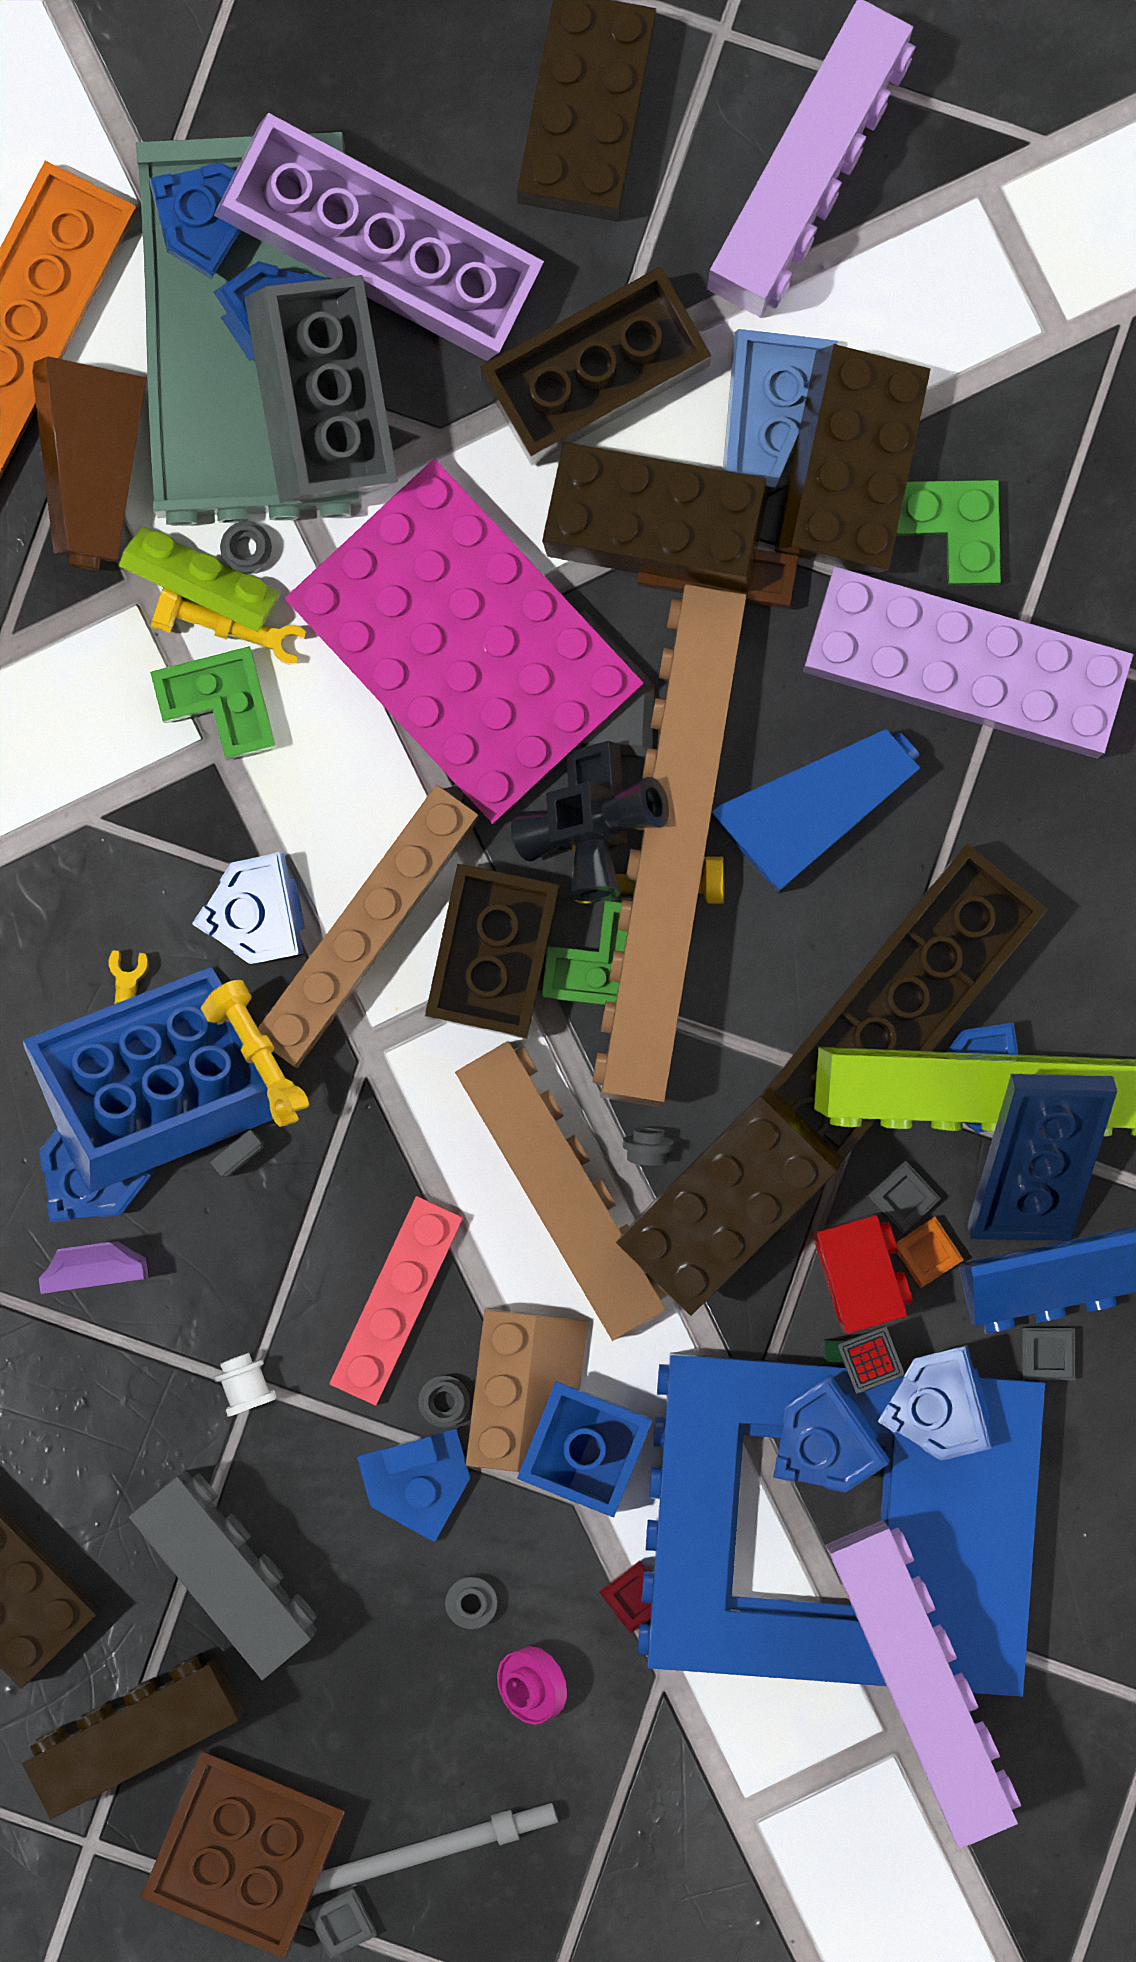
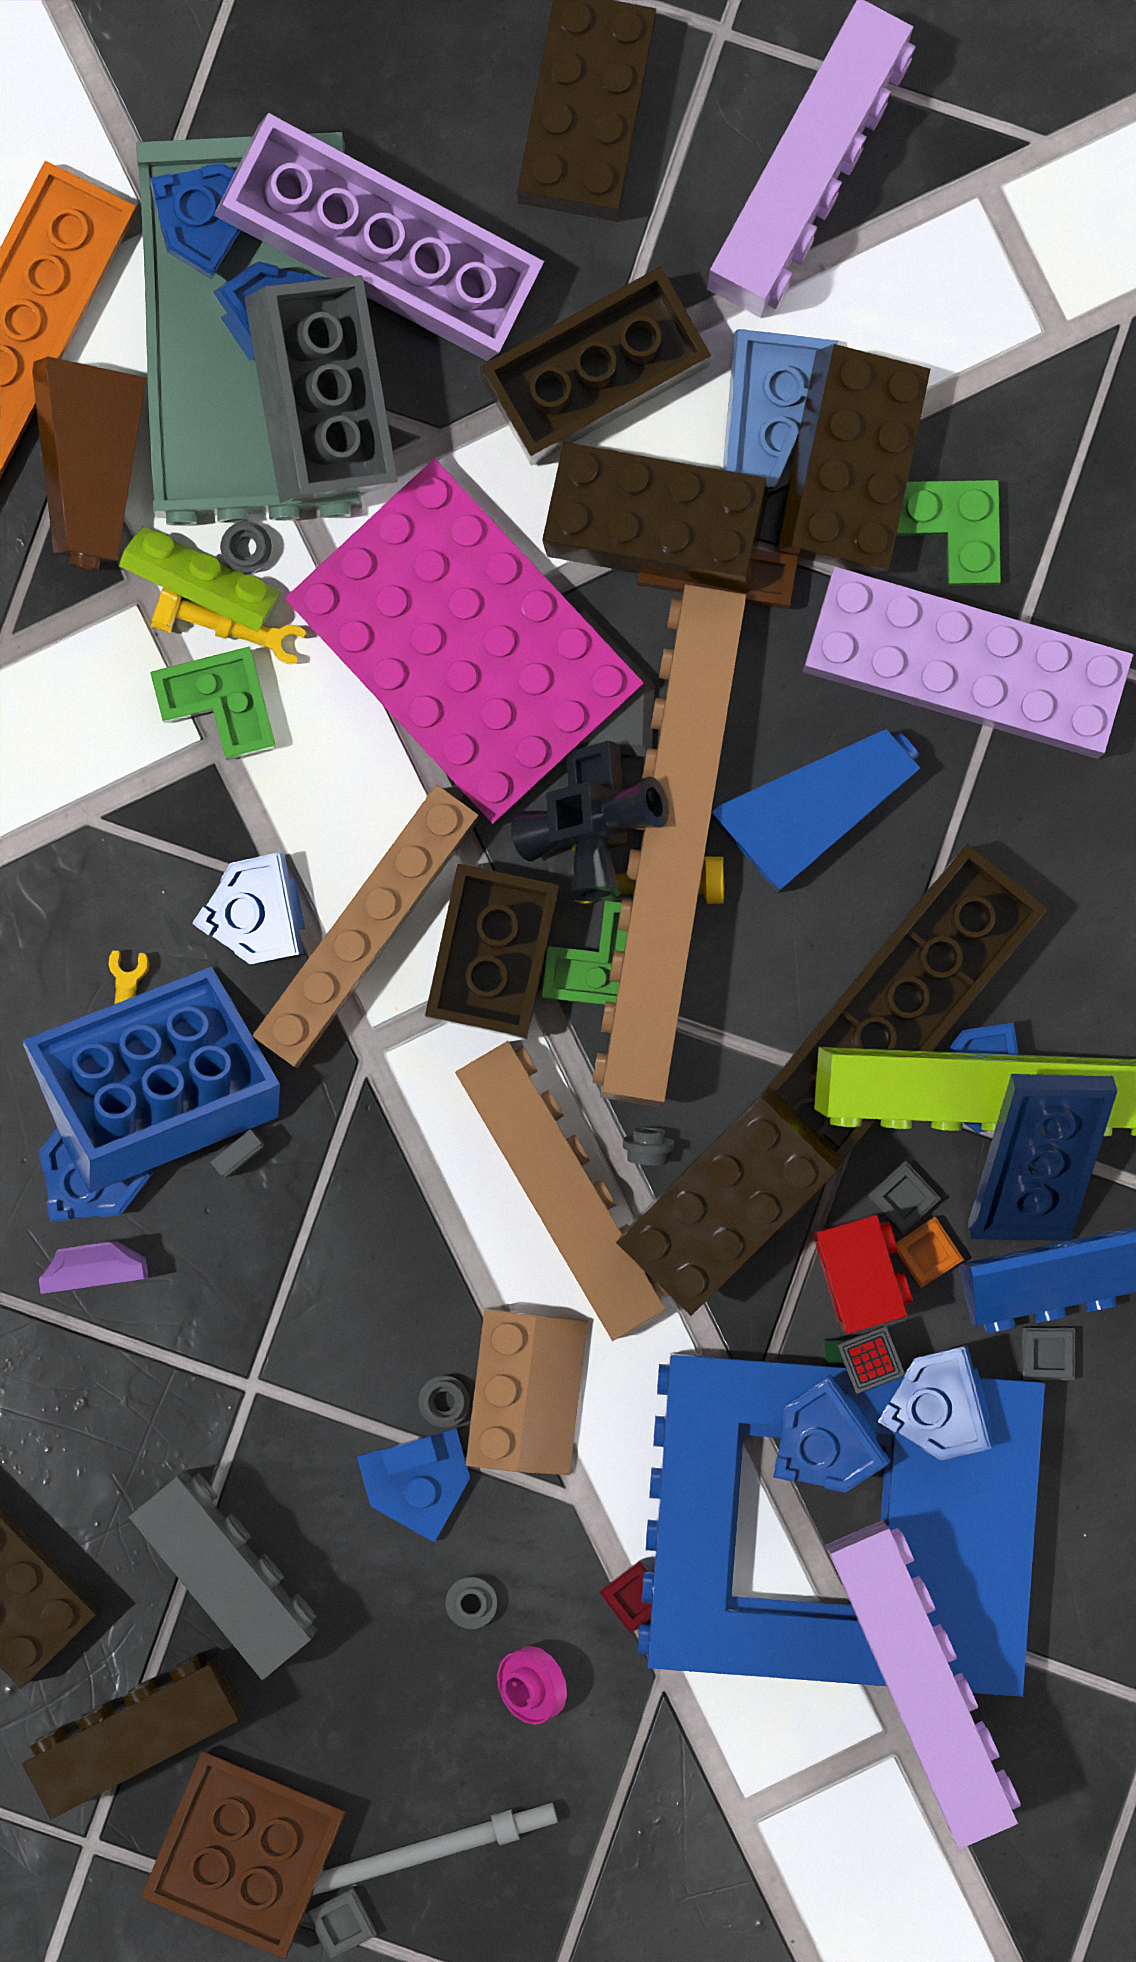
yellow piece [201,980,309,1127] -> none
white brick [214,1353,277,1417] -> none
coral plate [329,1196,463,1406] -> none
blue slope [517,1381,653,1518] -> none

